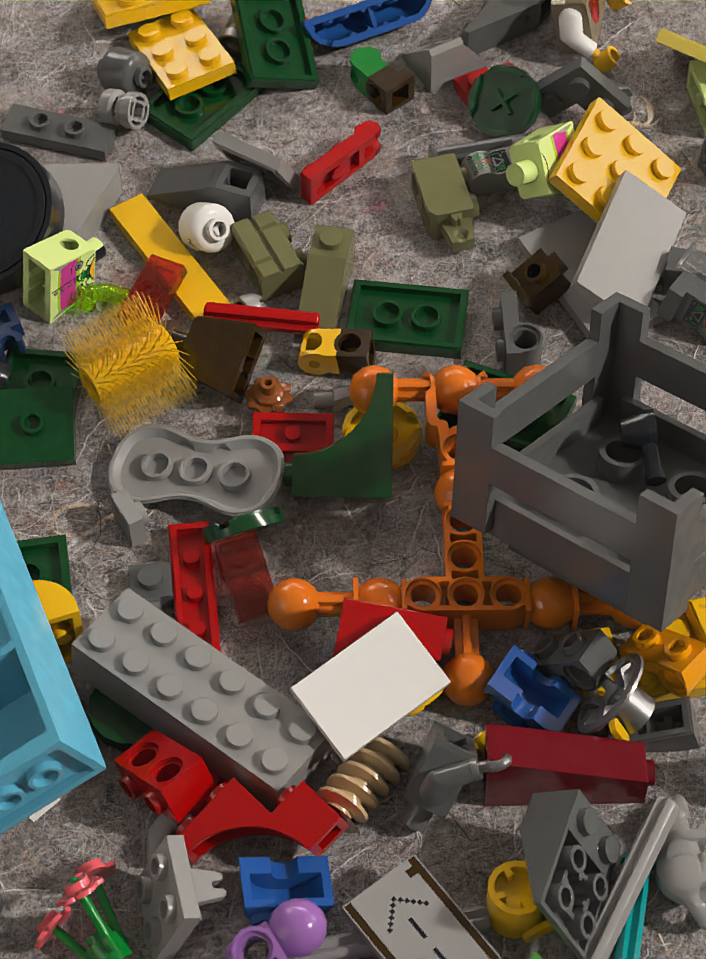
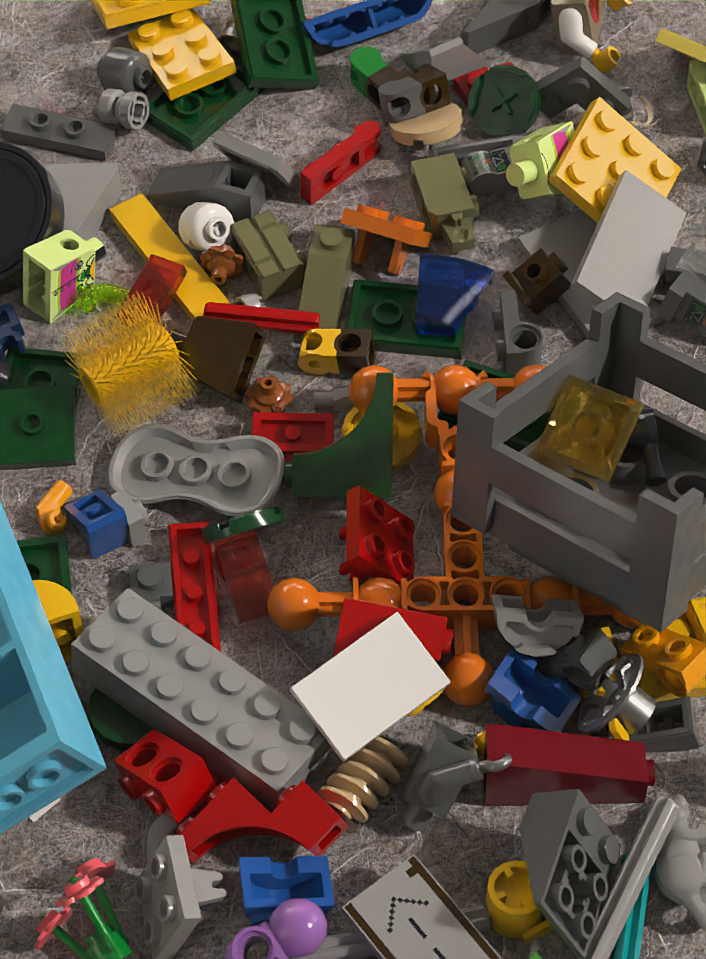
none -> light orange arm [35,480,73,536]
none -> blue slope [63,489,129,559]
none -> dark orange plant [200,244,245,285]
none -> red plate [339,485,415,586]
none -> orange plate [340,204,434,276]
none -> leg [378,63,451,122]
none -> tan tile [389,103,463,146]
none -> clear blue slope [416,253,494,336]
none -> light grey cylinder [492,594,584,657]
none -> clear yellow slope [535,375,644,483]

